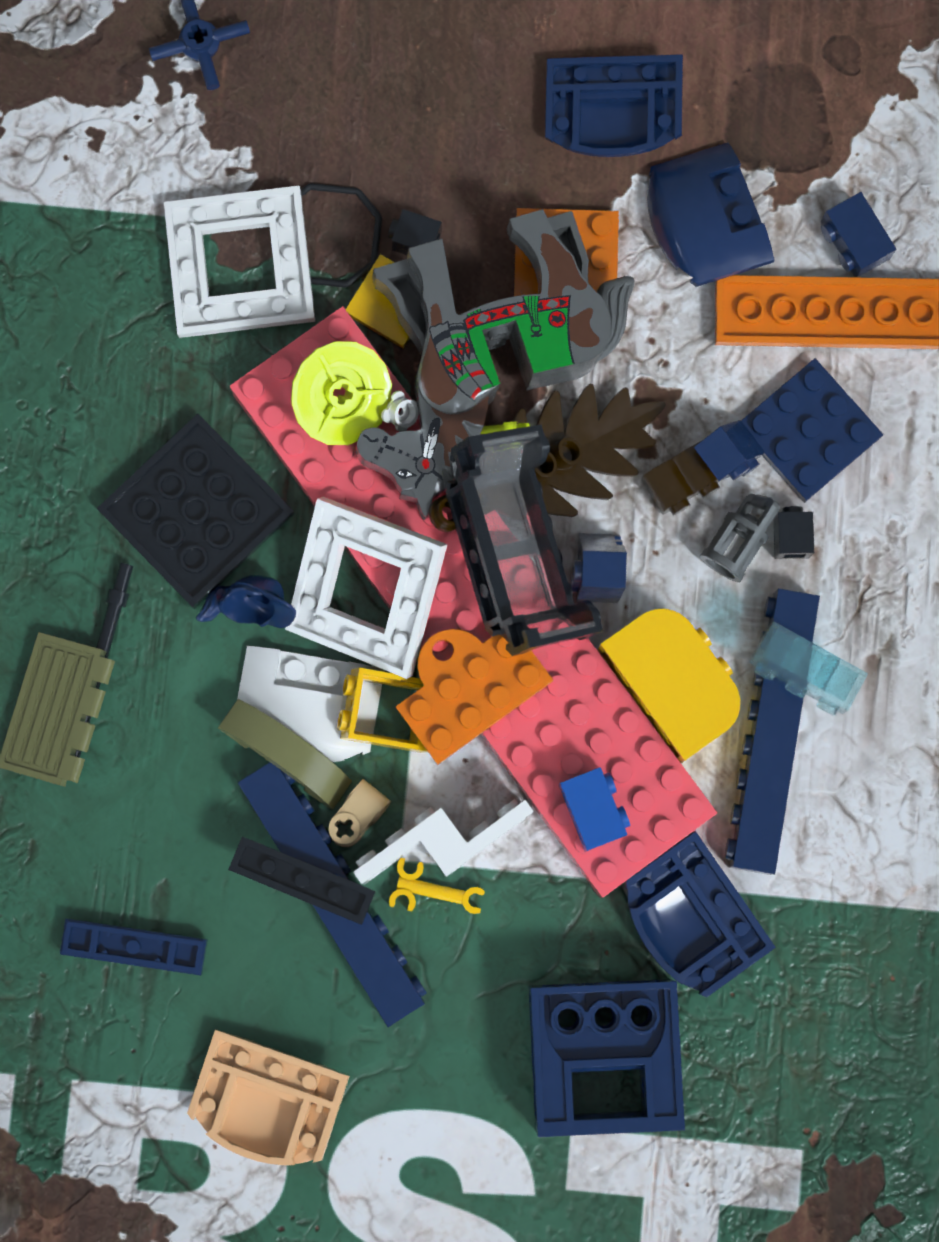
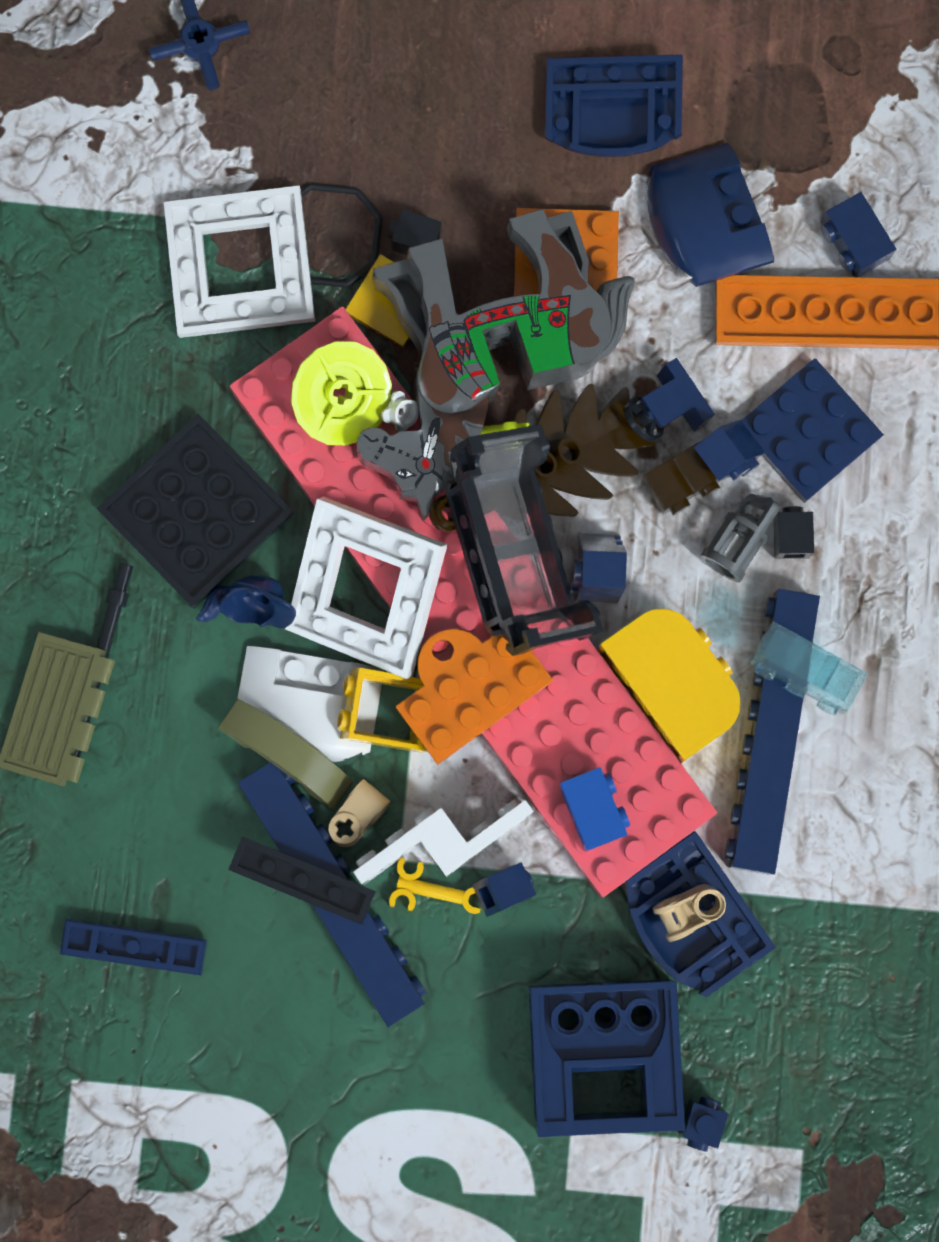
light nougat slope [187,1030,350,1165] -> none
none -> dark blue brick [472,862,536,917]
none -> dark blue piece [624,357,715,442]
none -> tan piece [653,884,726,942]
none -> dark blue brick [679,1096,729,1152]

